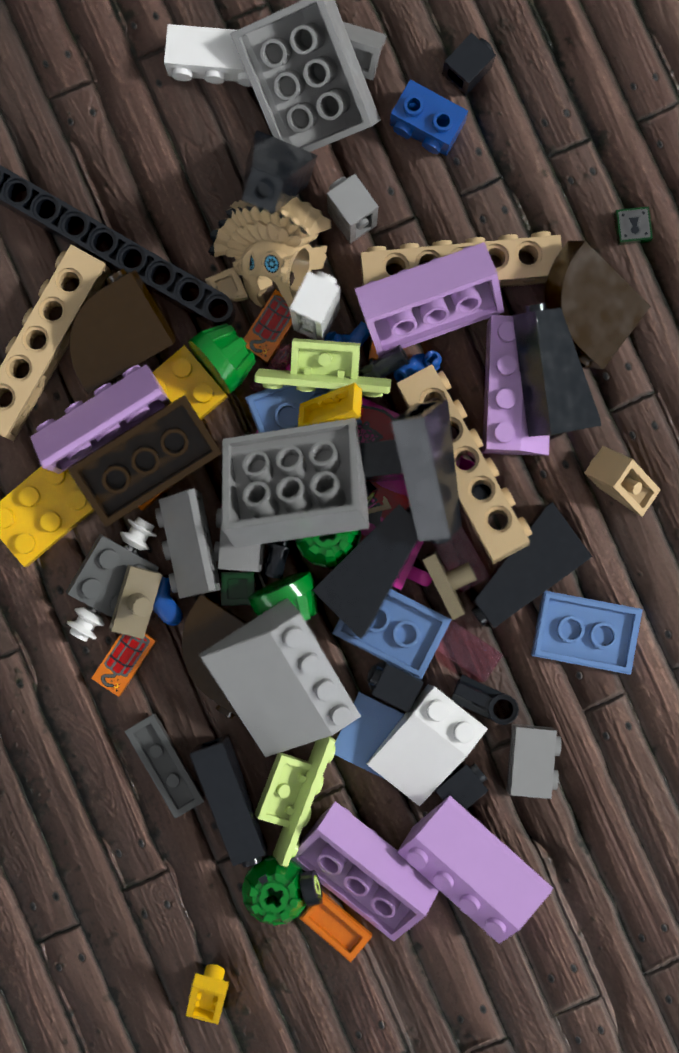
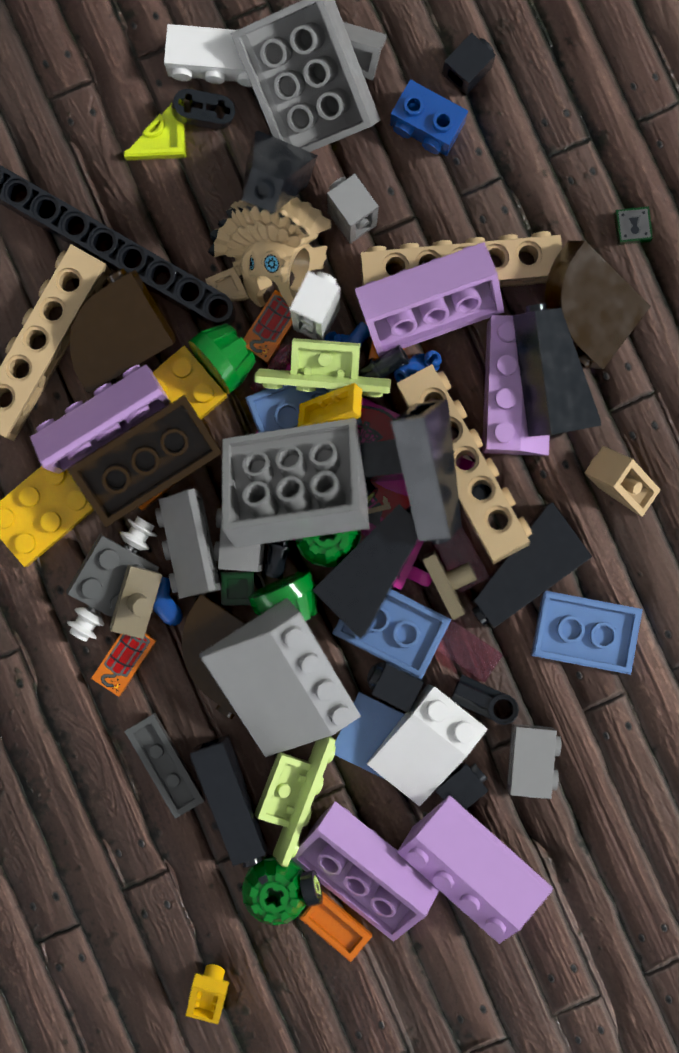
none -> neon yellow tile [124,101,186,160]
none -> black beam [171,89,235,129]

